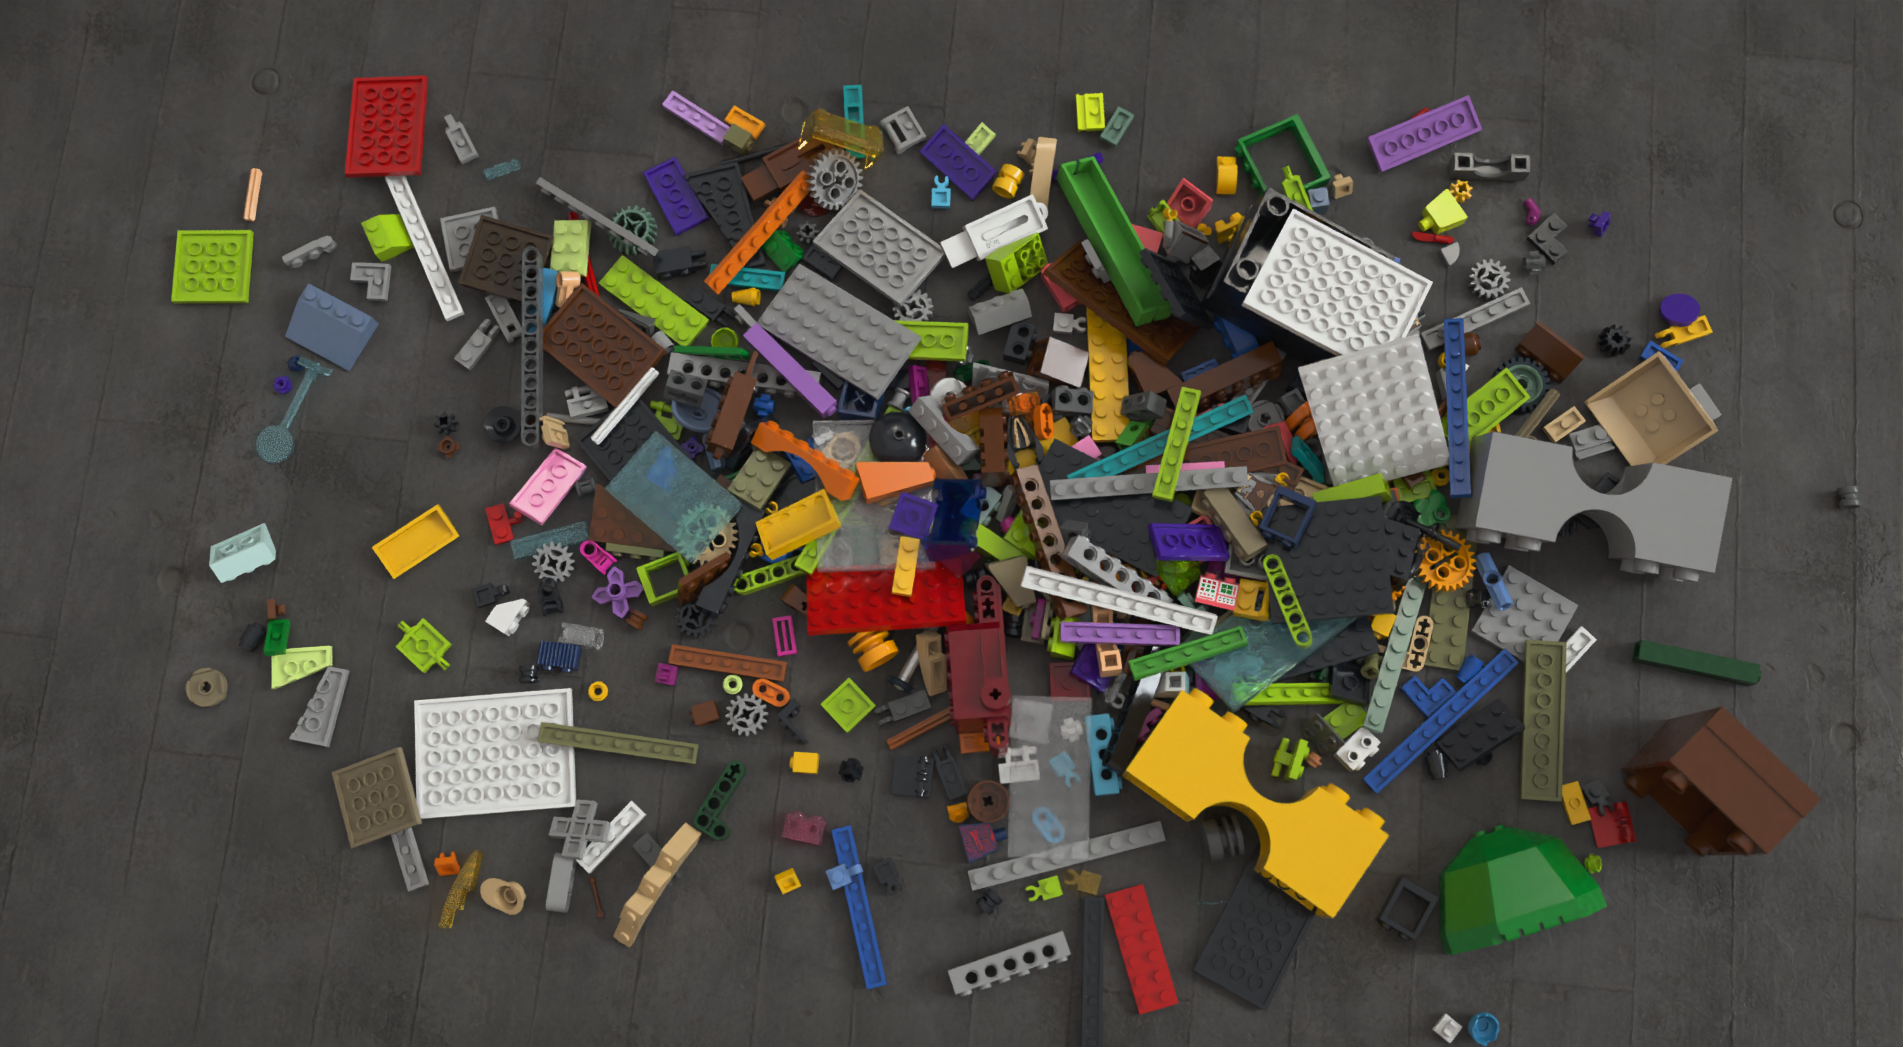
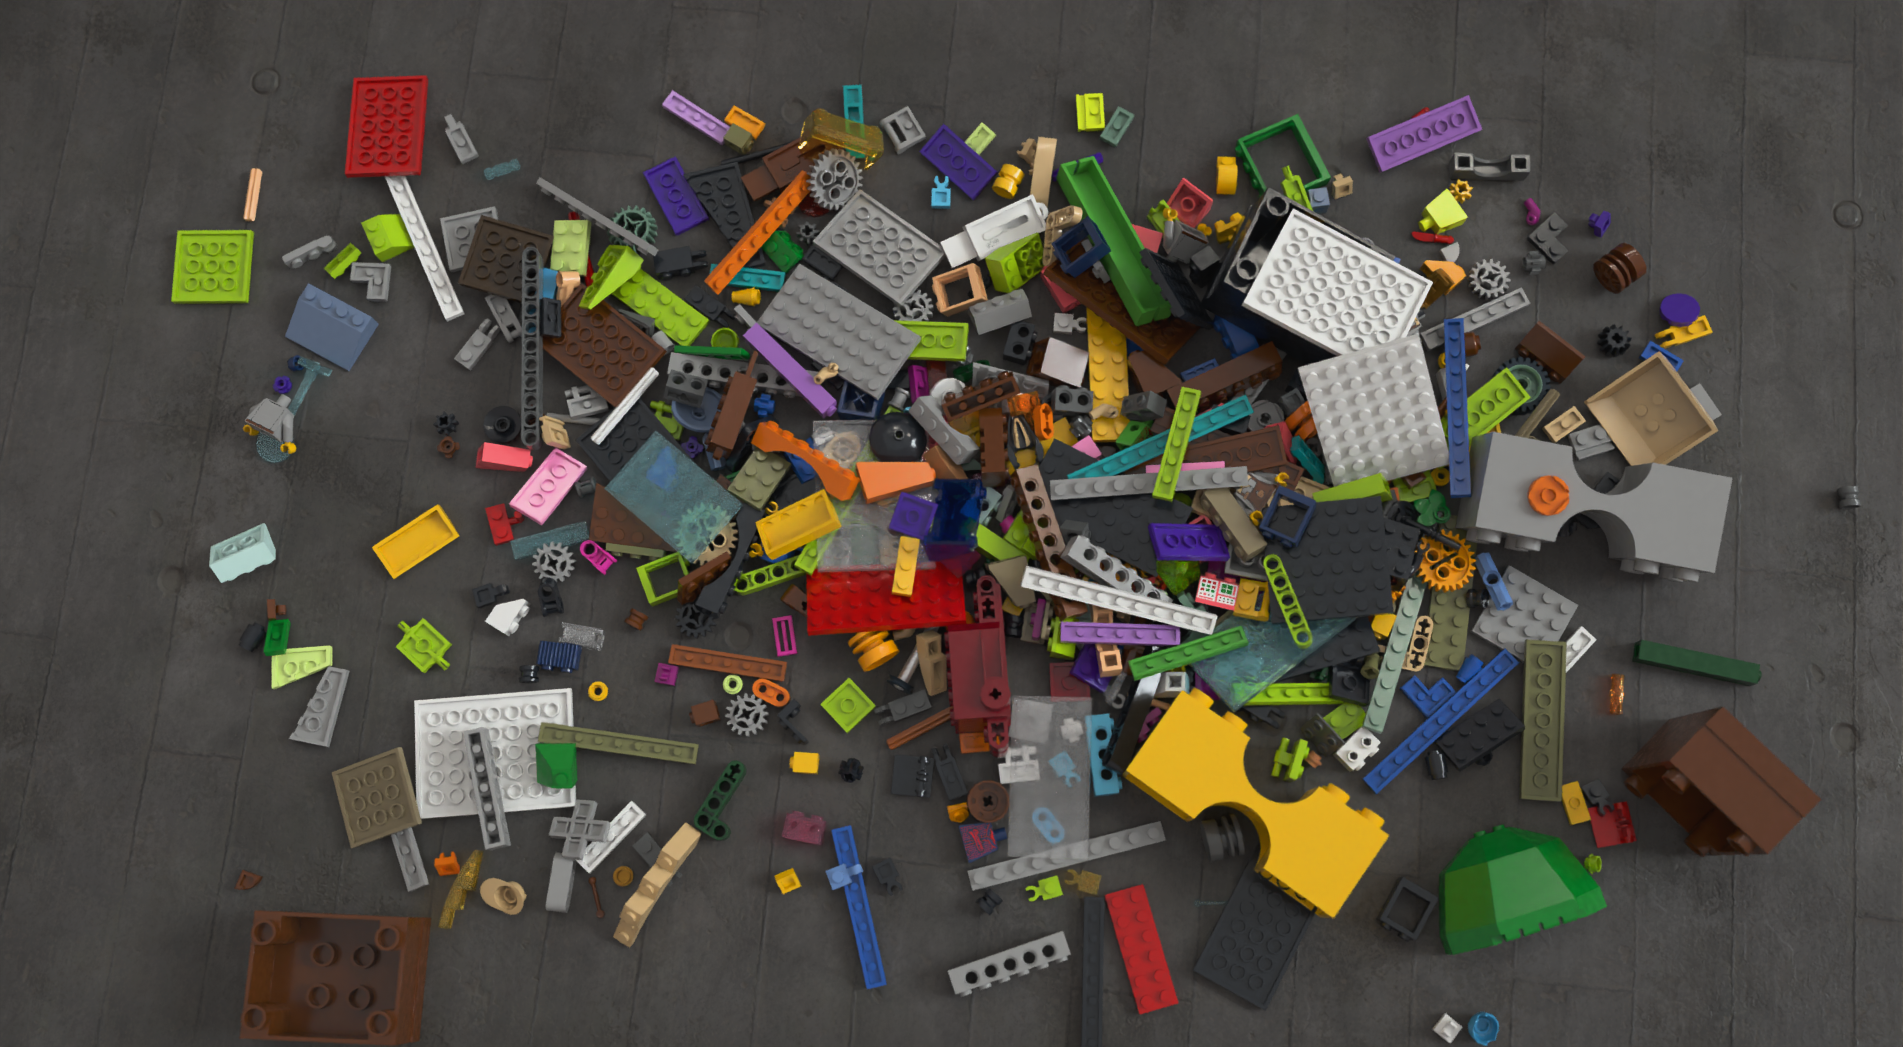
dark tan plate [186,668,228,707] -> none
medium lavender plant [592,566,644,619] -> none
none -> reddish brown tile [234,870,263,890]
none -> reddish brown piece [240,910,431,1046]
none -> light grey torso [243,394,296,454]
none -> lime plate [324,243,361,279]
none -> light grey brick [463,727,511,850]
none -> coral slope [475,442,533,472]
none -> green slope [535,743,577,788]
none -> black plate [540,297,561,339]
none -> lime wedge [579,245,644,310]
none -> pearl gold plate [613,866,634,886]
none -> tan arm [813,363,839,385]
none -> tan arm [892,628,916,641]
none -> light nougat window [932,263,988,317]
none -> tan beam [1043,205,1082,267]
none -> dark blue window [1051,216,1111,278]
none -> tan arm [1088,403,1118,420]
none -> light orange slope [1420,260,1466,296]
none -> pearl gold hinge [1421,268,1455,309]
none -> orange tile [1527,475,1570,516]
none -> reddish brown wheel [1593,243,1647,294]
none -> clear orange pin [1609,674,1625,715]

